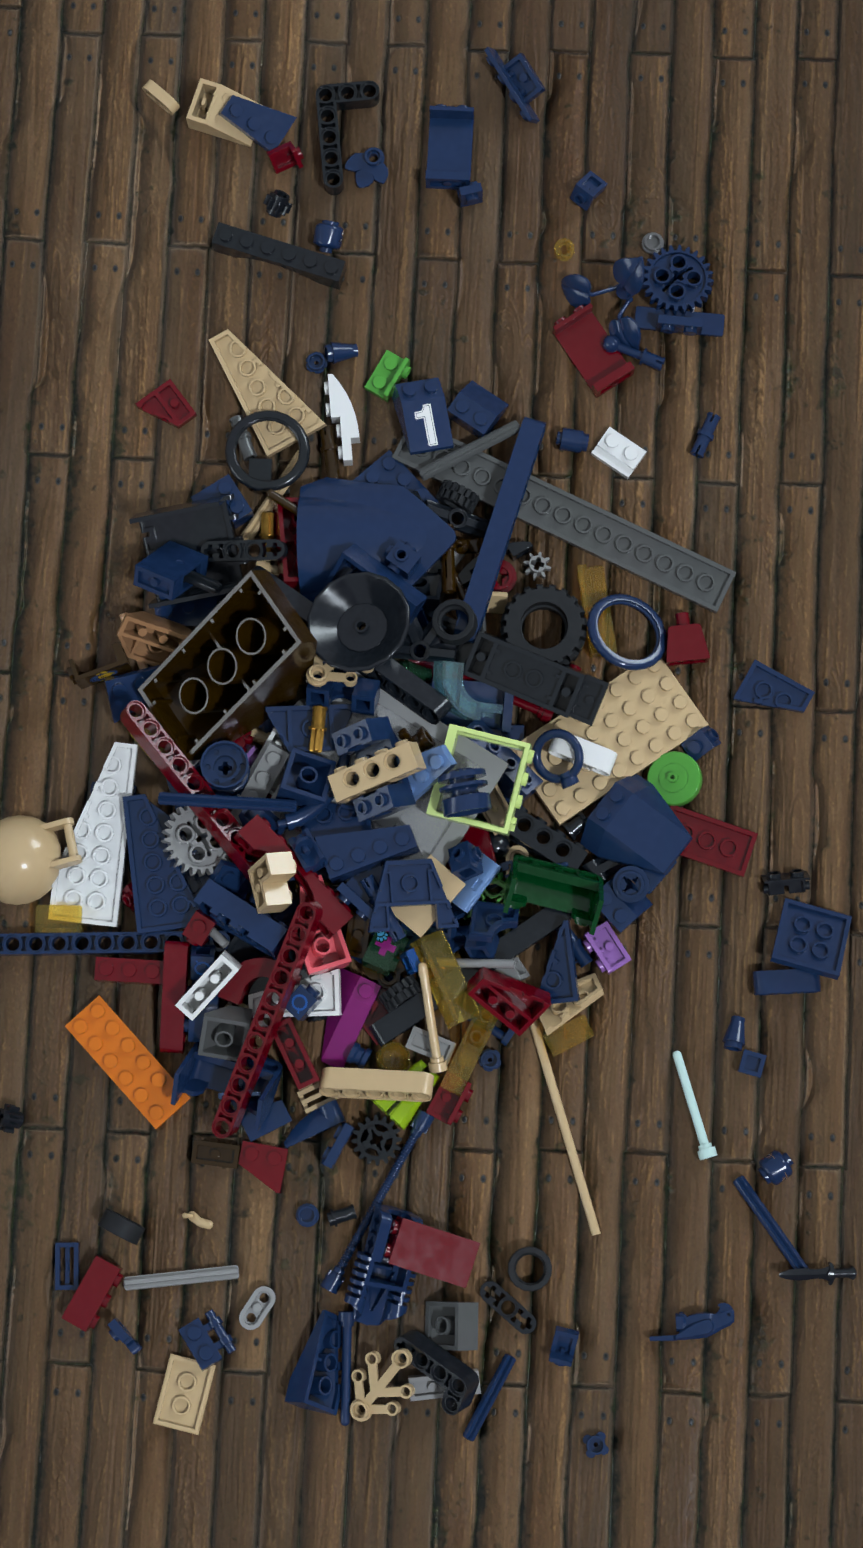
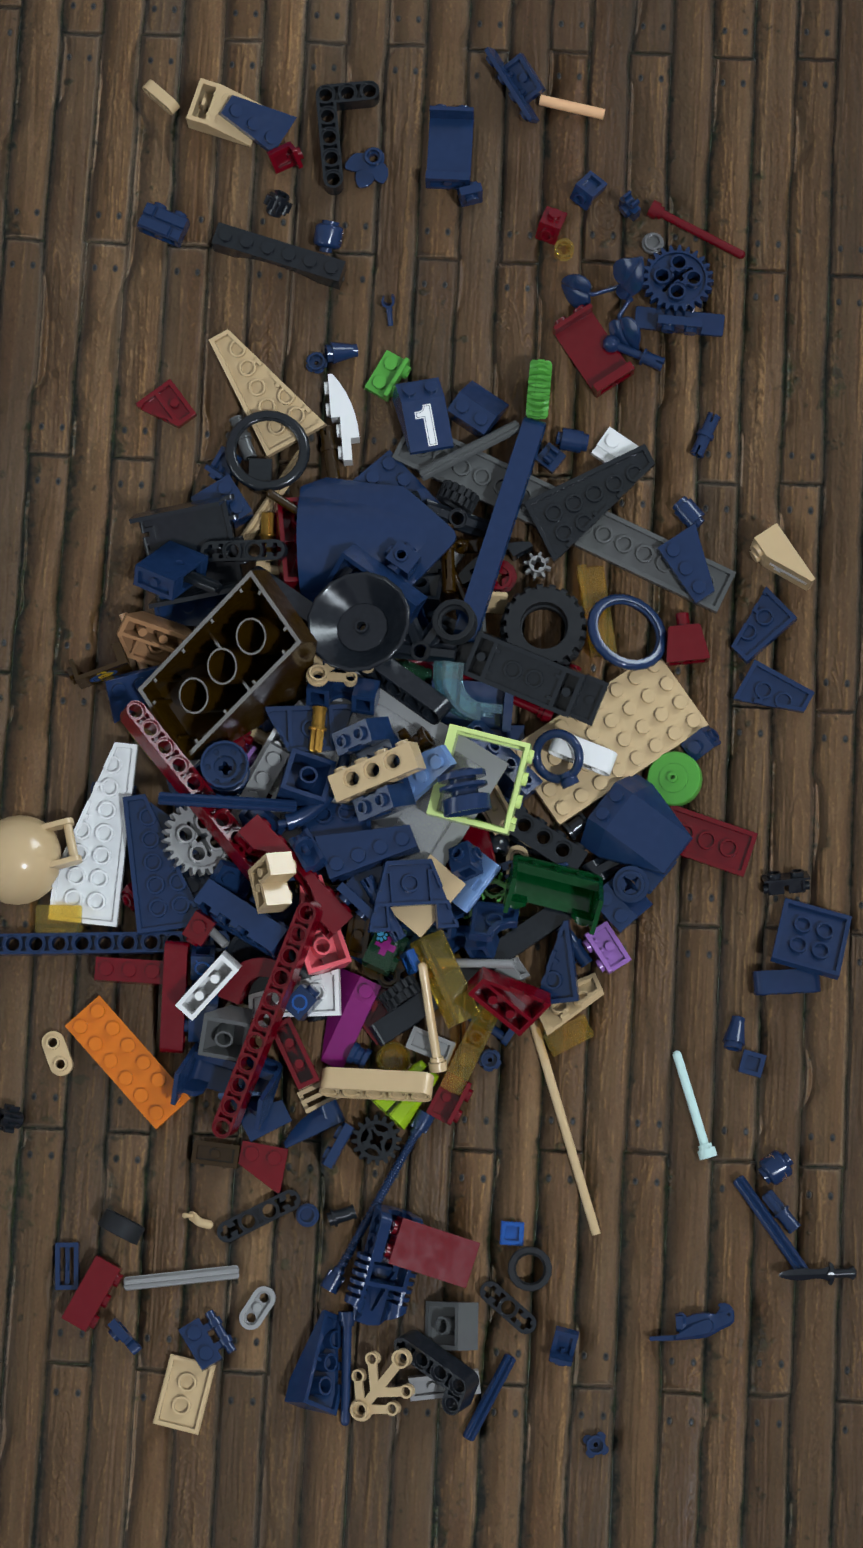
none -> tan plate [42,1031,74,1076]
none -> dark blue brick [137,202,190,248]
none -> dark blue bracket [204,446,243,481]
none -> black beam [217,1190,301,1242]
none -> dark blue hand [381,294,395,326]
none -> blue tile [500,1221,524,1246]
none -> black wing [524,444,655,563]
none -> bright green gear [526,359,552,420]
none -> dark red bracket [535,206,568,245]
none -> dark blue tile [535,442,567,474]
none -> light nougat piece [539,94,605,120]
none -> dark blue plate [618,190,641,222]
none -> dark red piece [646,200,745,259]
none -> dark blue wing [657,523,715,605]
none -> dark blue brick [672,496,705,528]
none -> dark blue wing [731,587,797,664]
none -> tan slope [750,523,815,591]
none -> dark blue axle [762,1190,801,1234]

